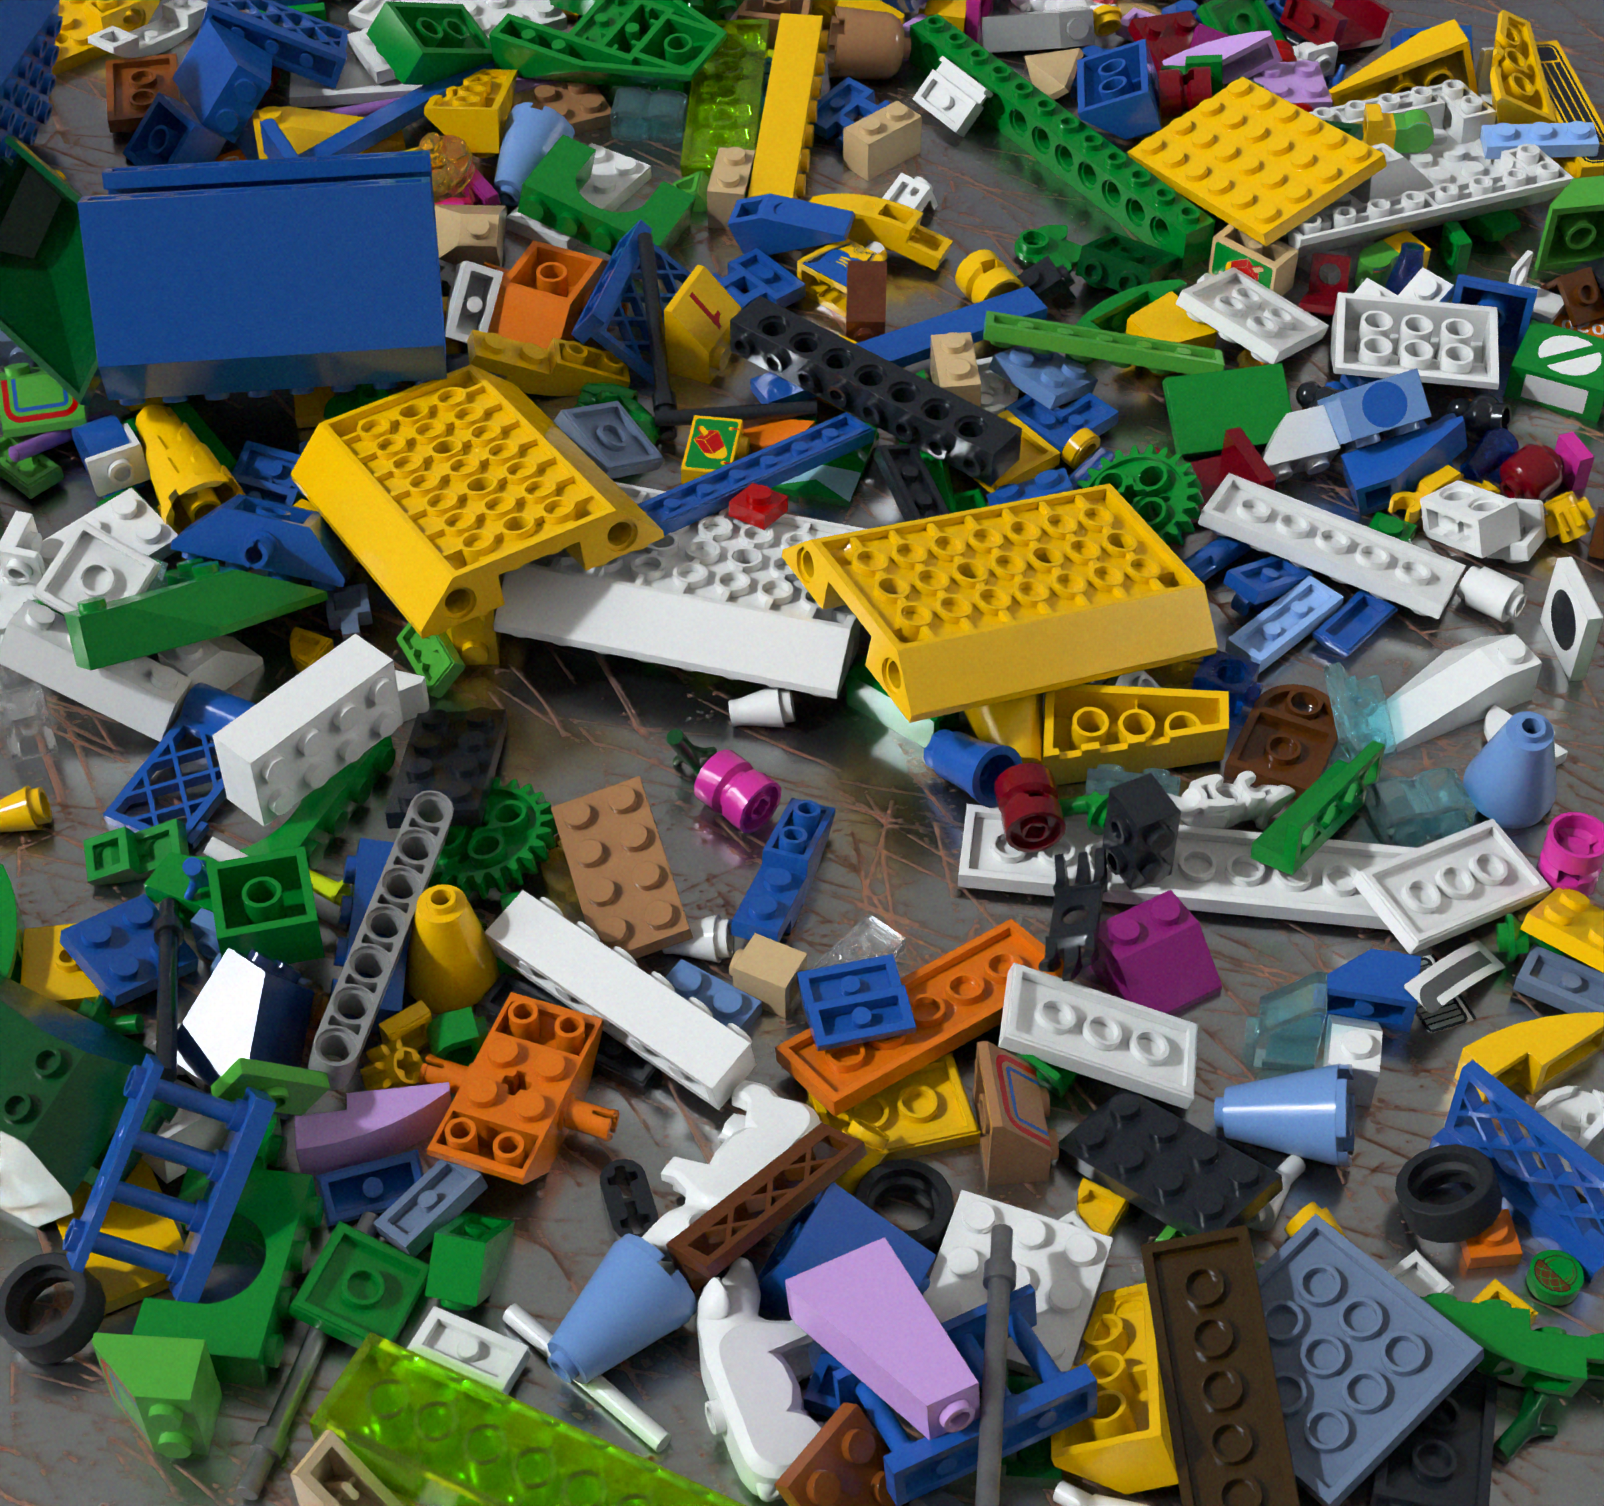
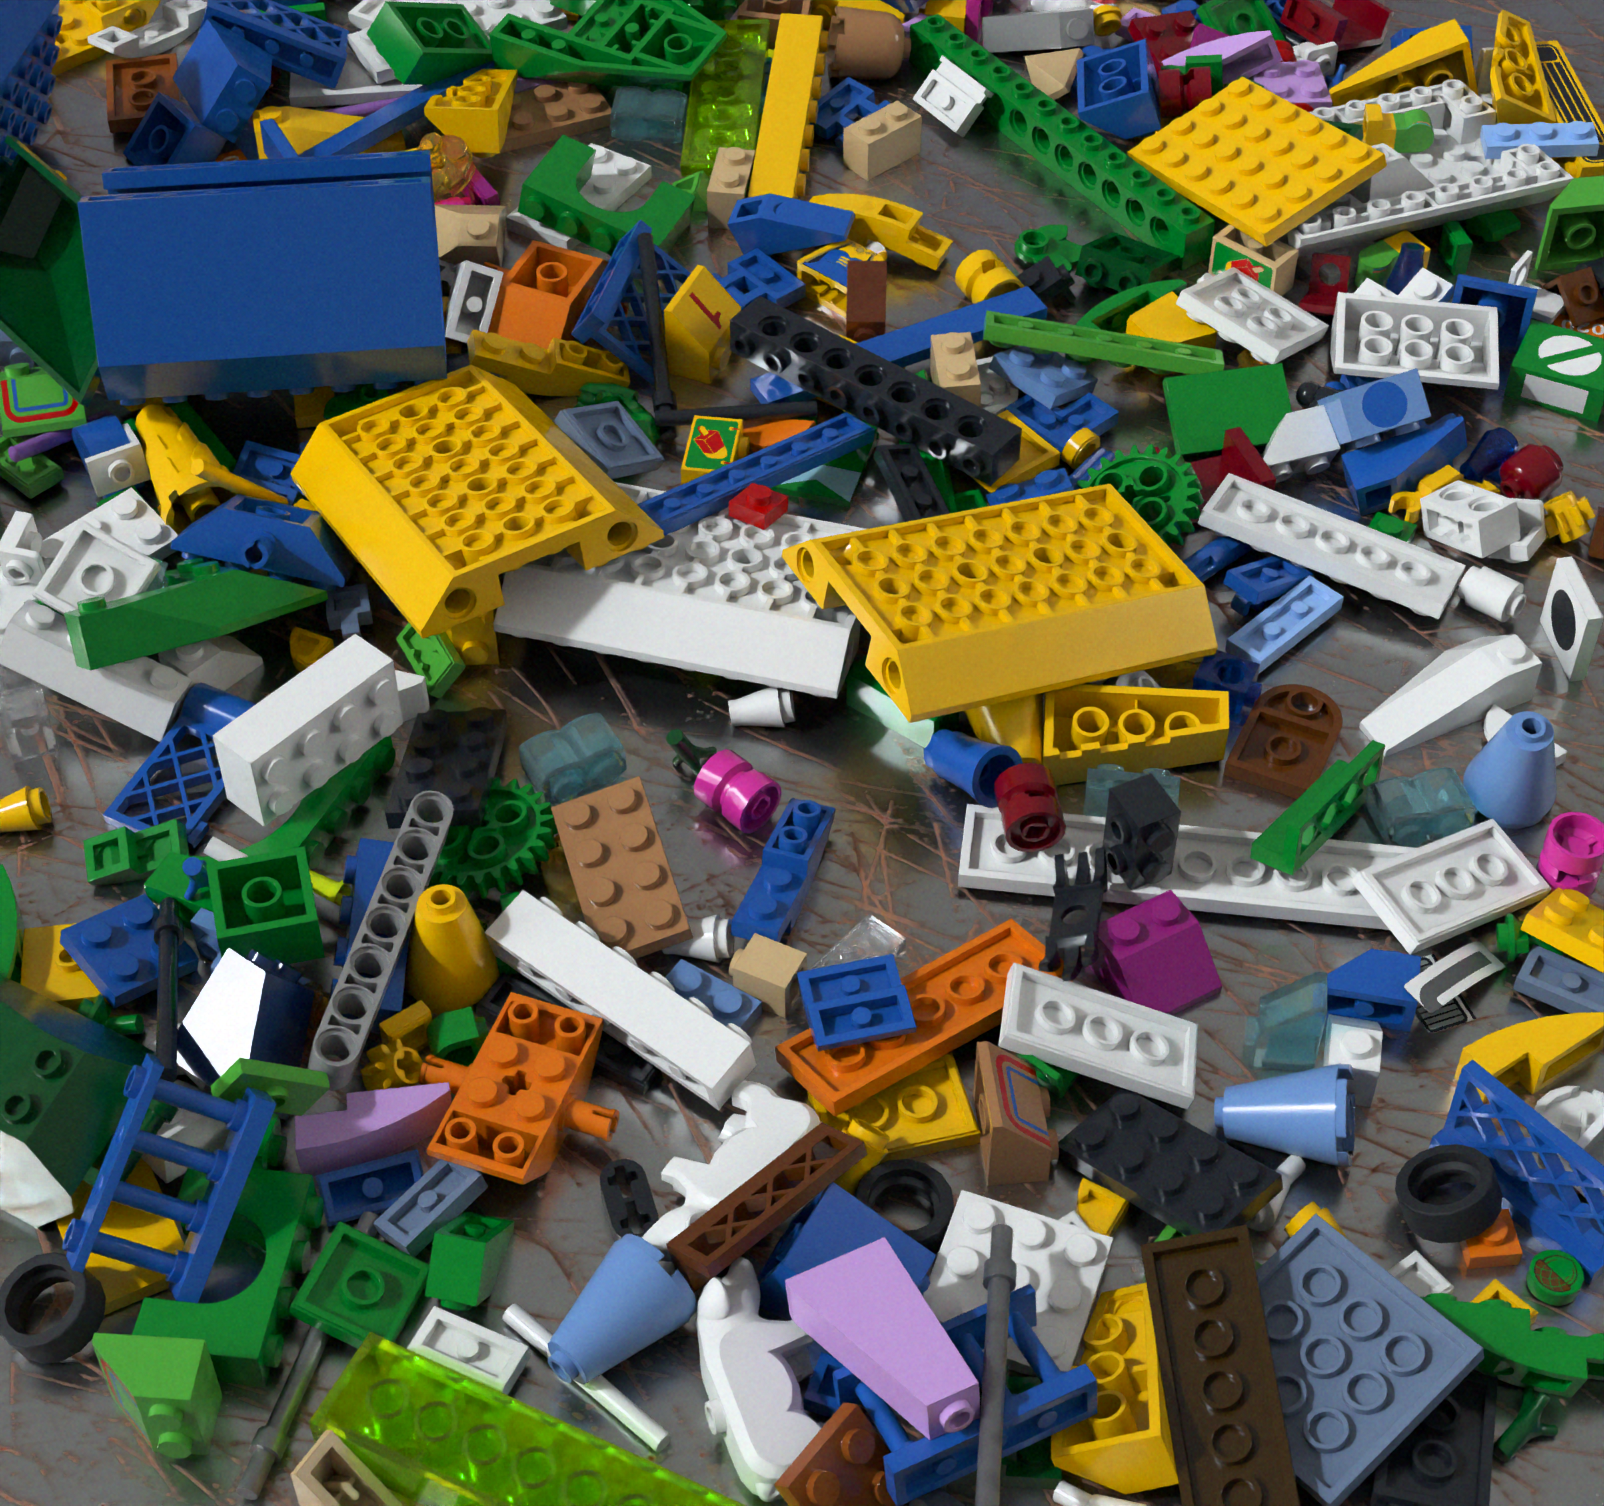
medium blue cone [493,102,575,206] -> none
white bracket [883,172,938,212] -> none
green plate [1058,791,1109,835] -> none
white animal [1167,771,1296,830] -> none
blue tile [1312,589,1398,659] -> none
clear light blue bracket [1323,662,1398,761] -> none
black animal [1446,393,1511,443] -> none
dark pink plate [1554,431,1595,491] -> none
none -> yellow bar [191,459,288,505]
none -> clear light blue brick [519,713,627,804]

